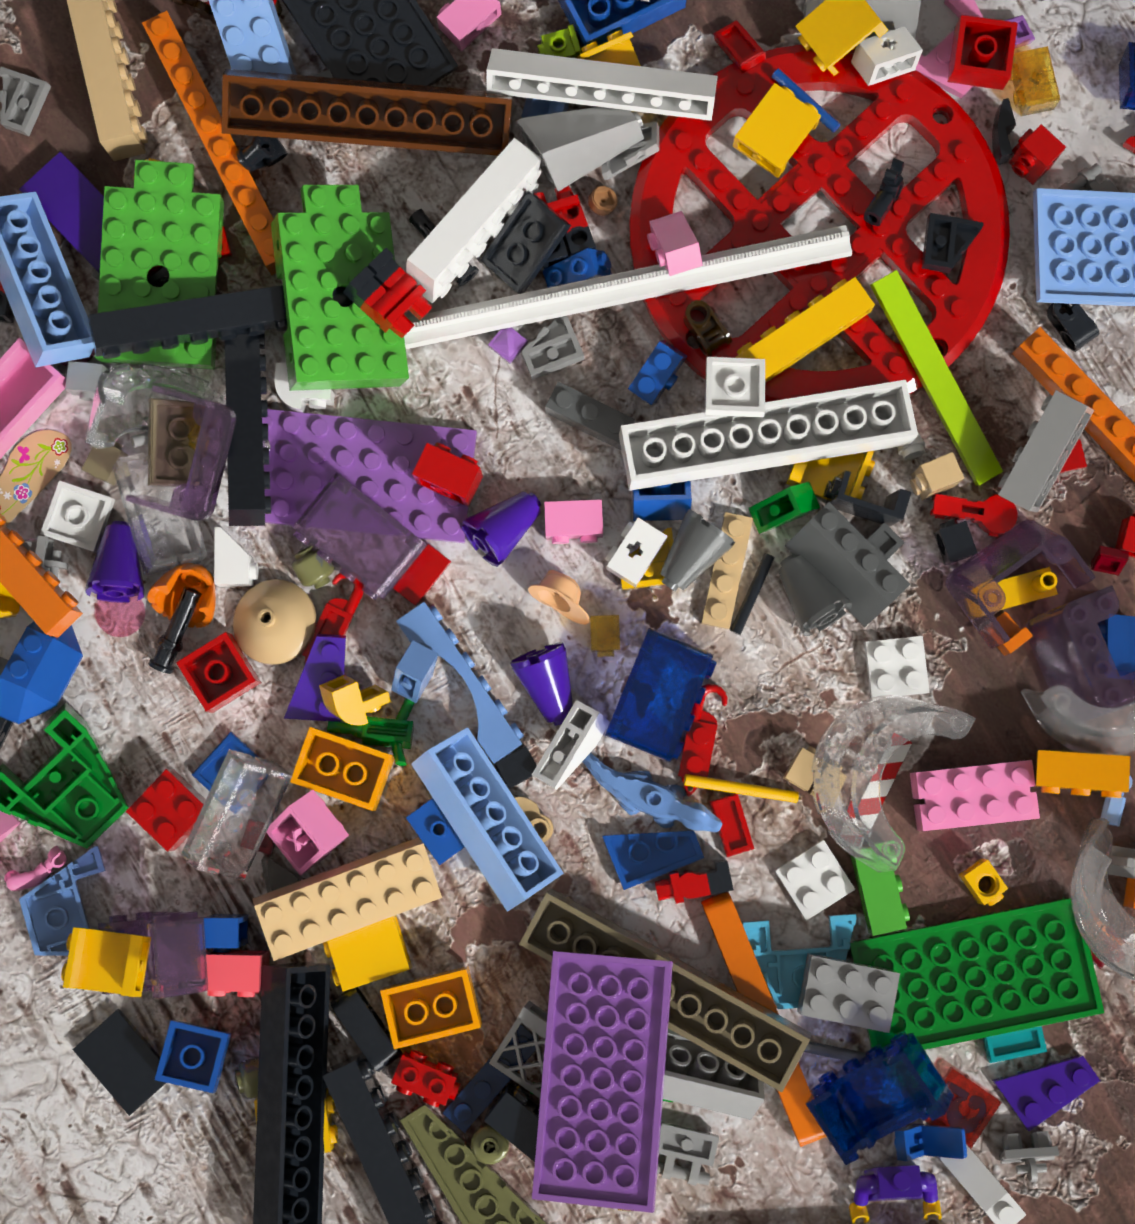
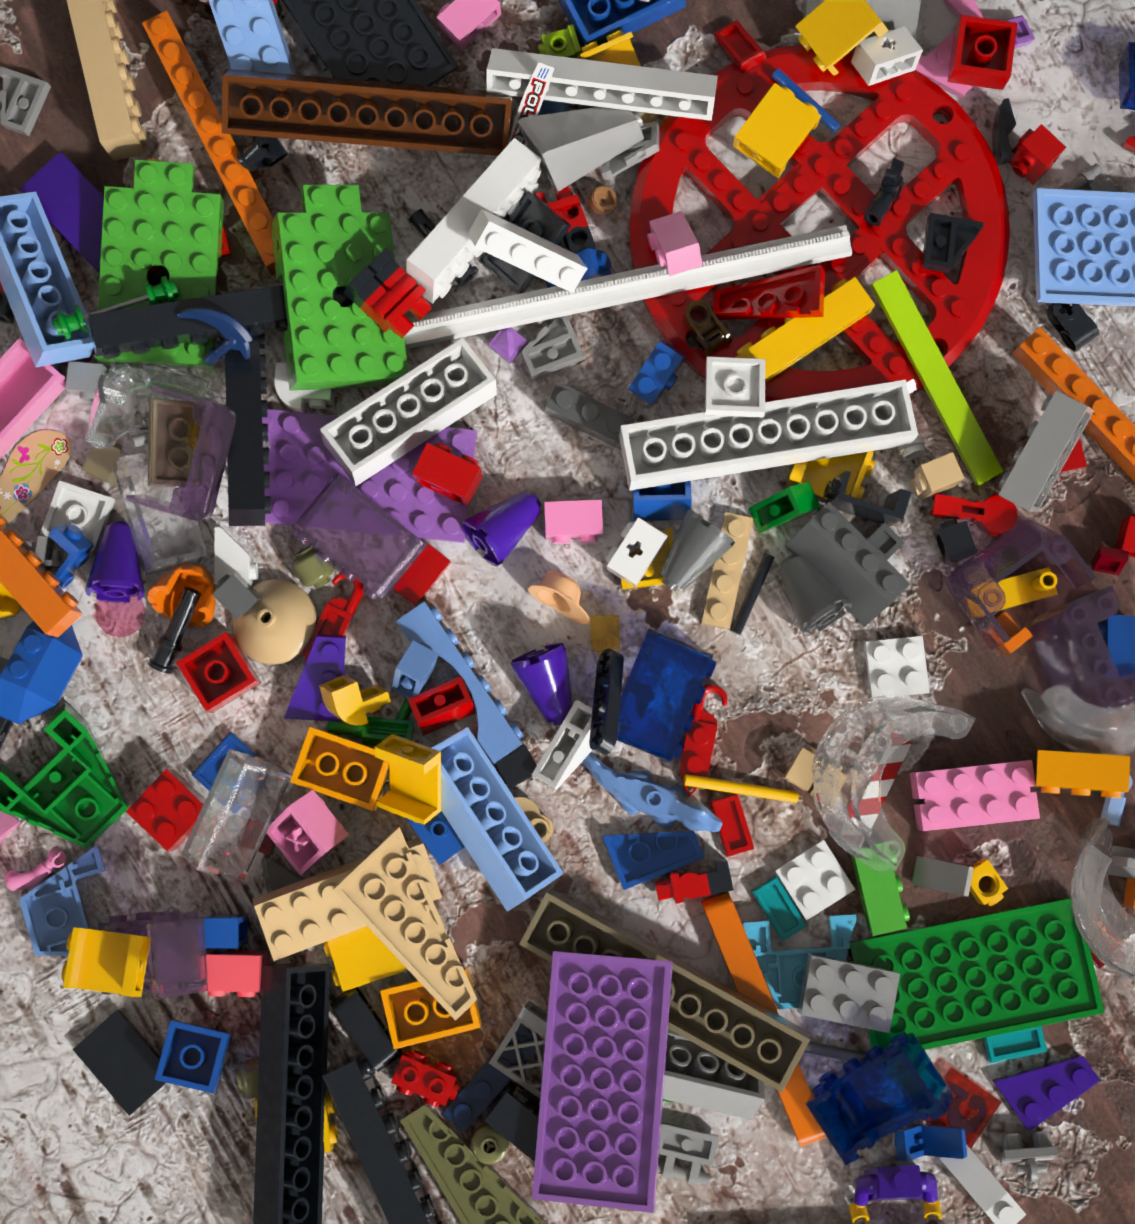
clear yellow brick [1009,46,1061,116] -> none
none -> blue bracket [49,522,94,589]
none -> green axle [52,276,179,340]
none -> dark blue piece [177,308,253,366]
none -> dark grey brick [212,573,263,619]
none -> white brick [320,338,497,486]
none -> tan wing [333,827,477,1020]
none -> yellow panel [375,734,441,825]
none -> red brick [408,676,476,736]
none -> white brick [468,209,587,293]
none -> sticker [508,62,554,147]
none -> black beam [589,648,624,755]
none -> red wing [713,265,825,320]
none -> teal tile [751,876,807,941]
none -> light grey tile [912,856,974,897]

